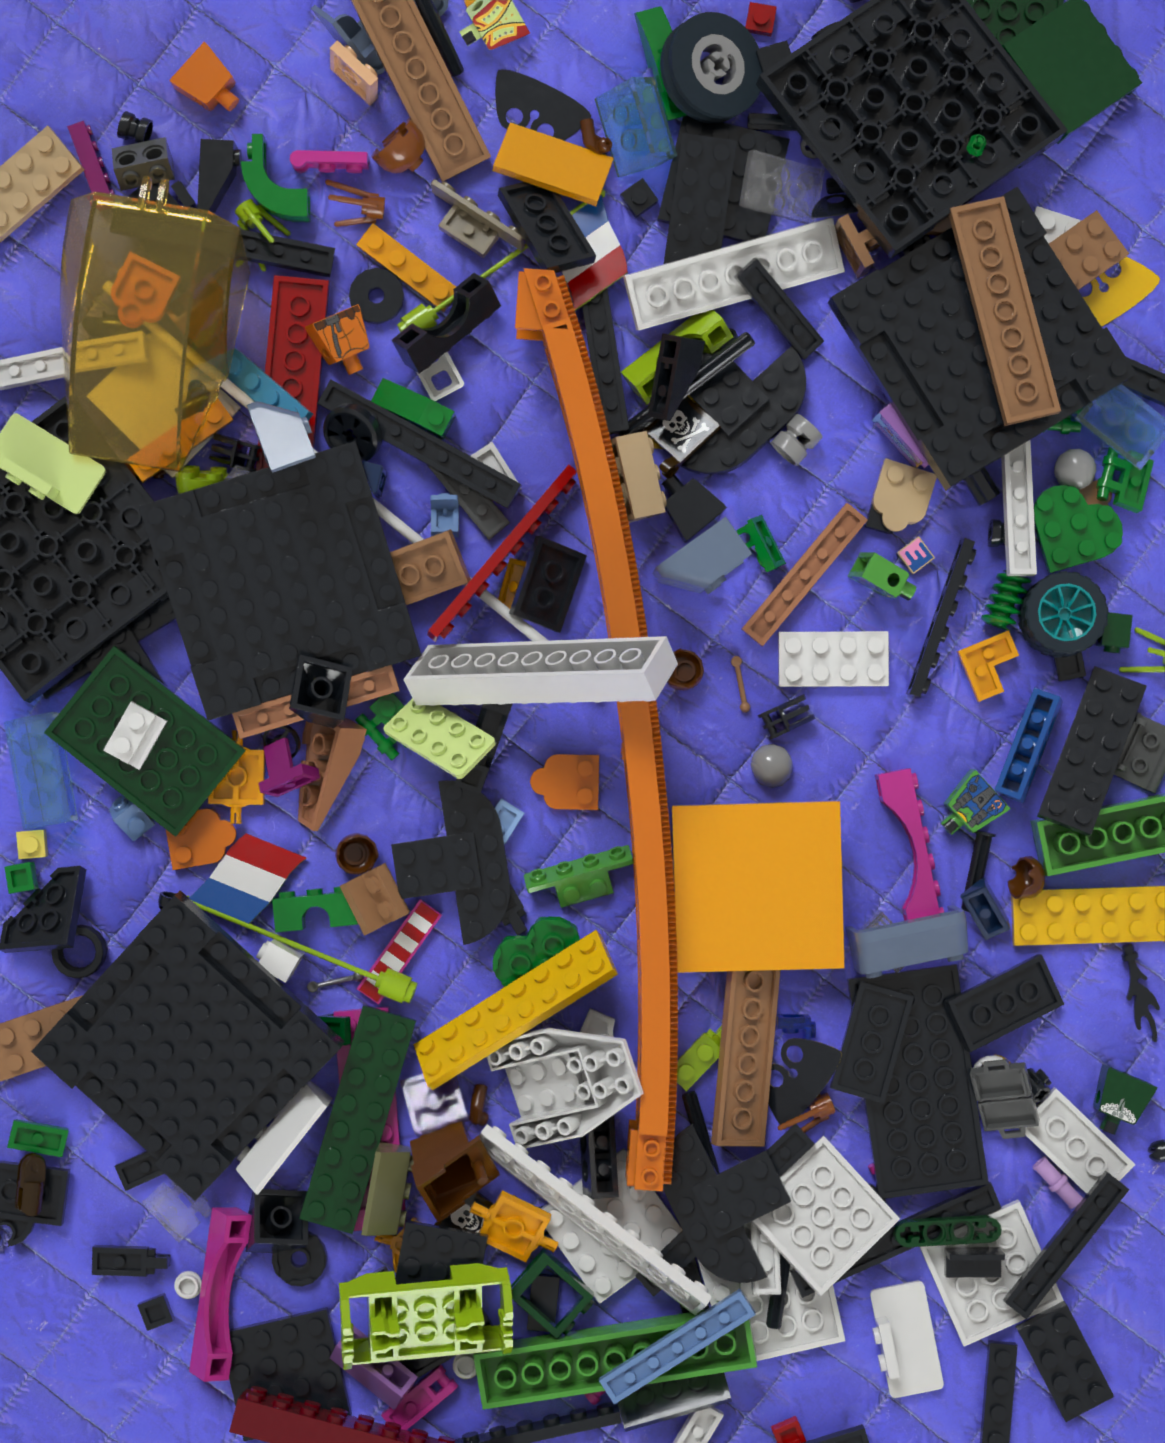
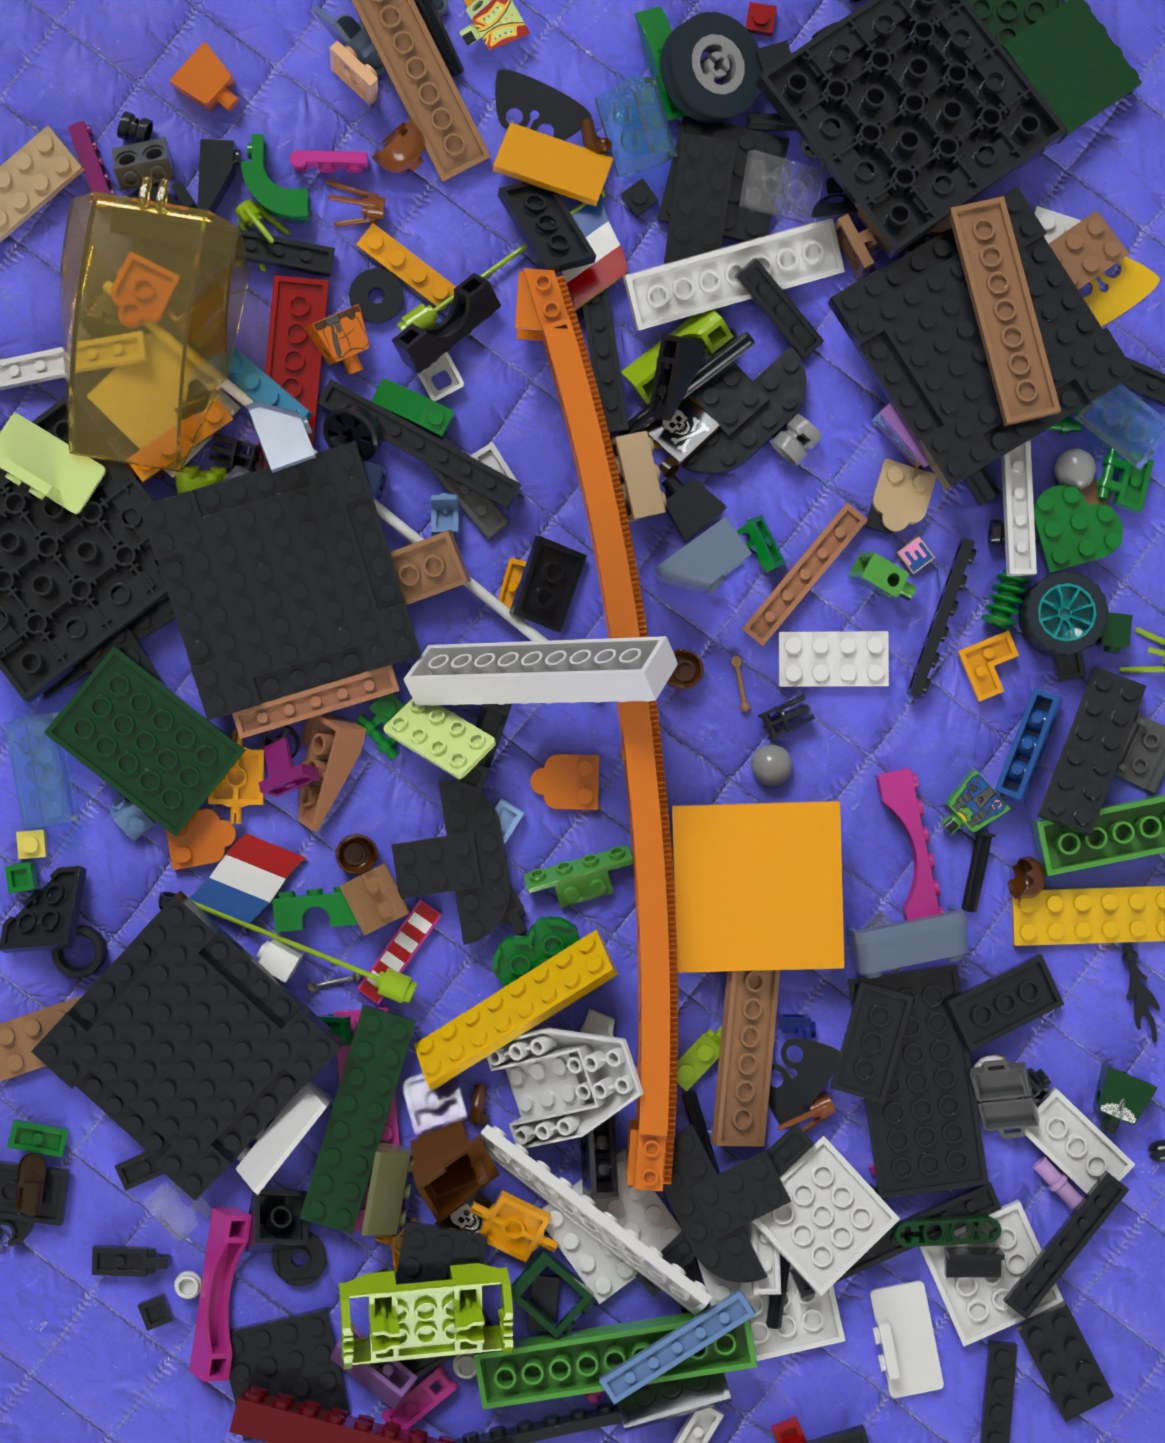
white plate [104,701,167,770] -> none
black slope [289,655,353,728] -> none
red plate [427,464,577,642] -> none
dark tan bracket [431,179,525,258] -> none
dark blue slope [960,878,1010,940] -> none
green rock [966,134,987,156] -> none

